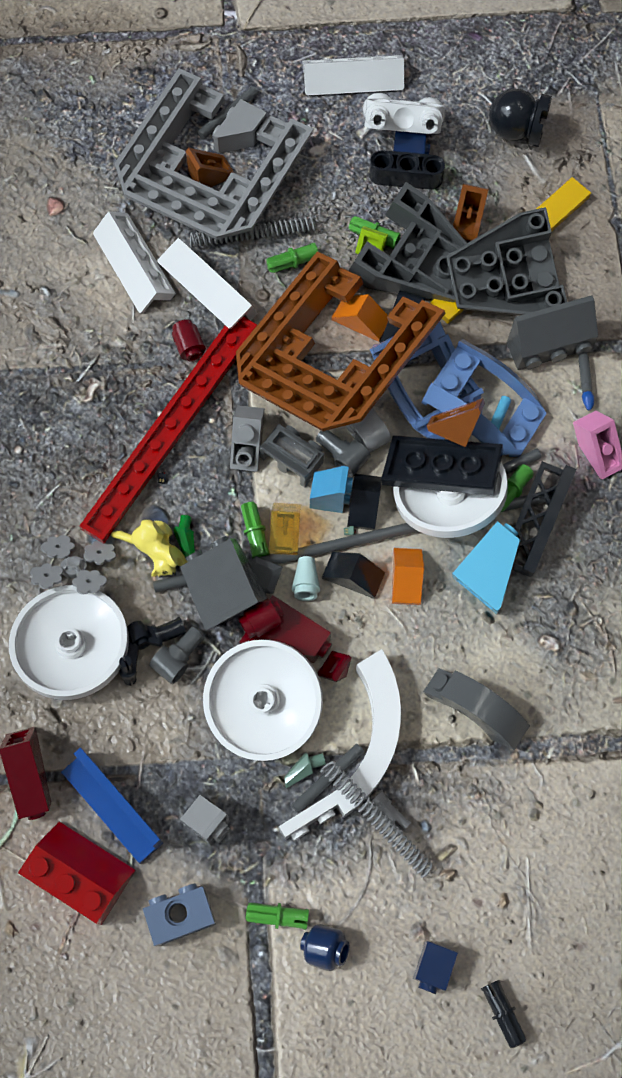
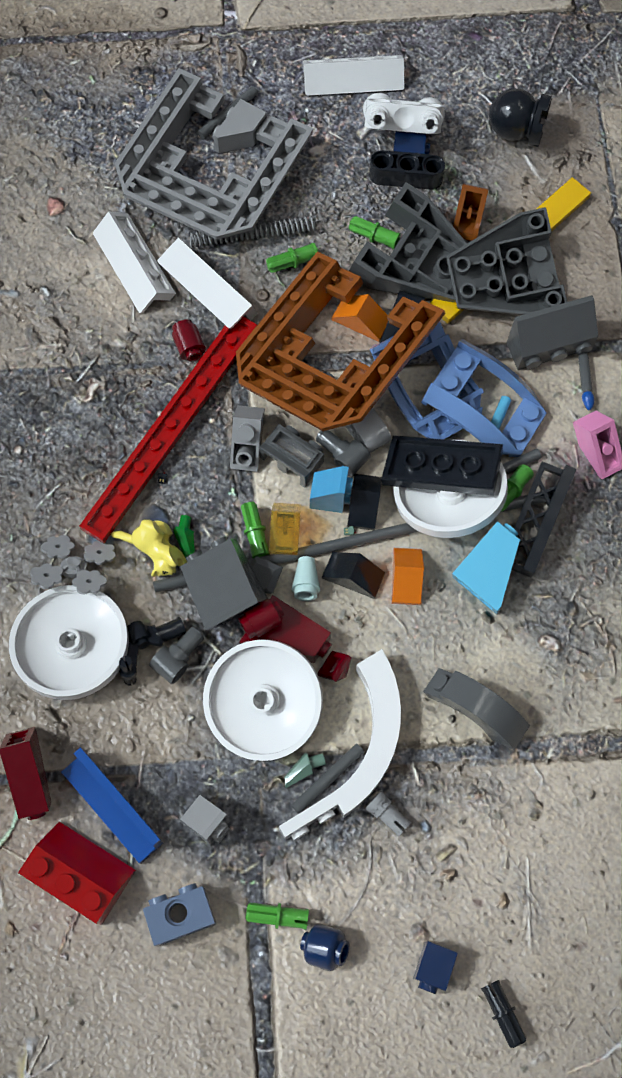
dark orange slope [186,148,234,188] -> none
light grey piece [320,761,432,878] -> none
lime tile [355,226,388,254] -> none
dark orange slope [427,398,485,447] -> none

